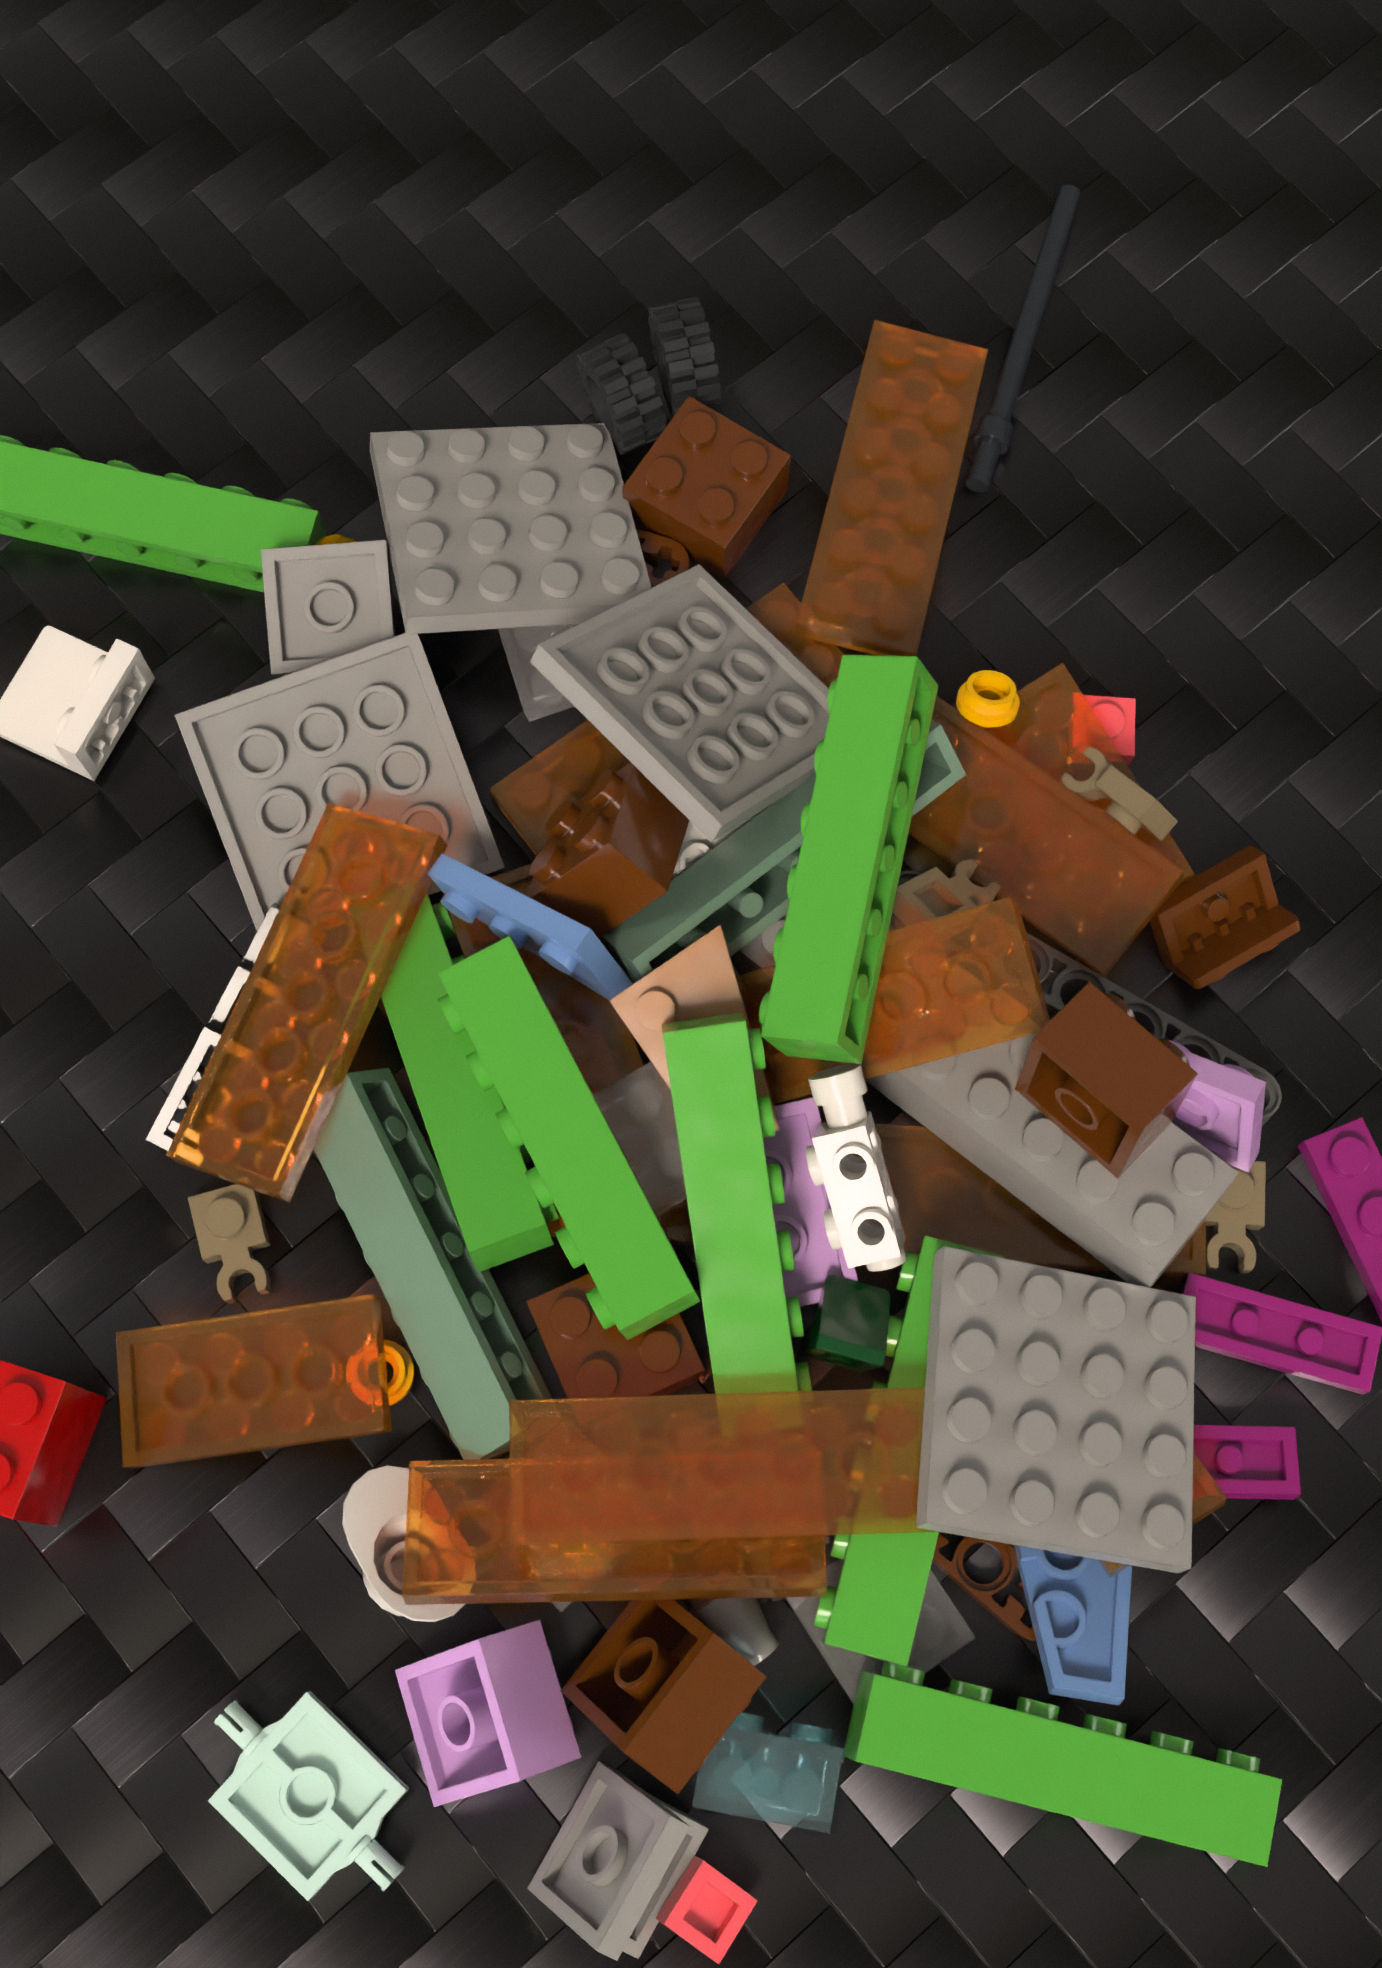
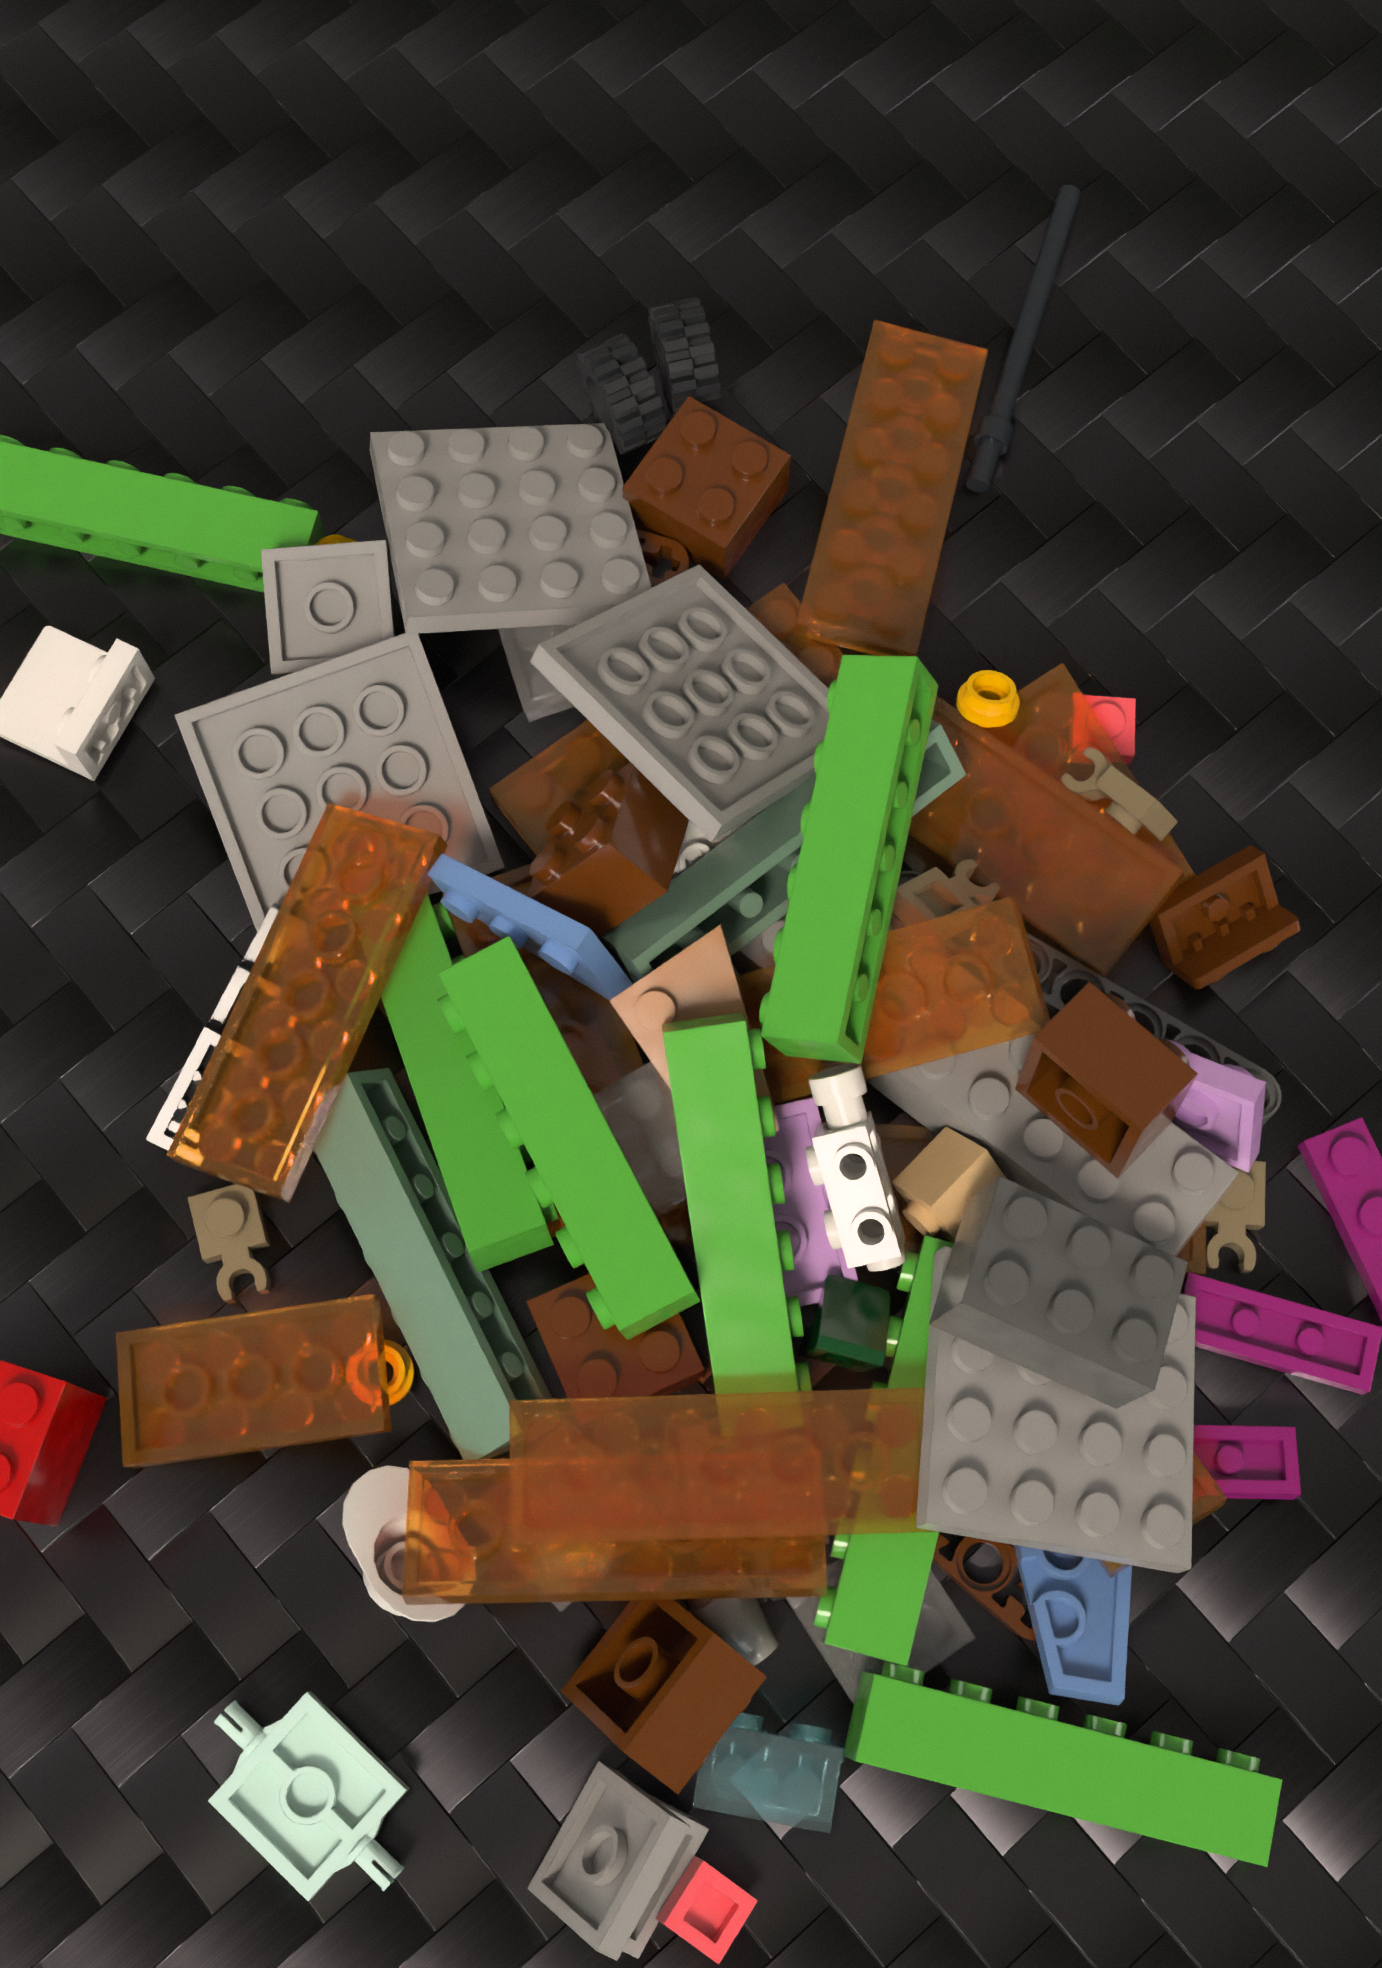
lavender slope [395,1620,581,1807] -> none
none -> tan brick [892,1127,1007,1243]
none -> dark grey brick [929,1176,1188,1409]

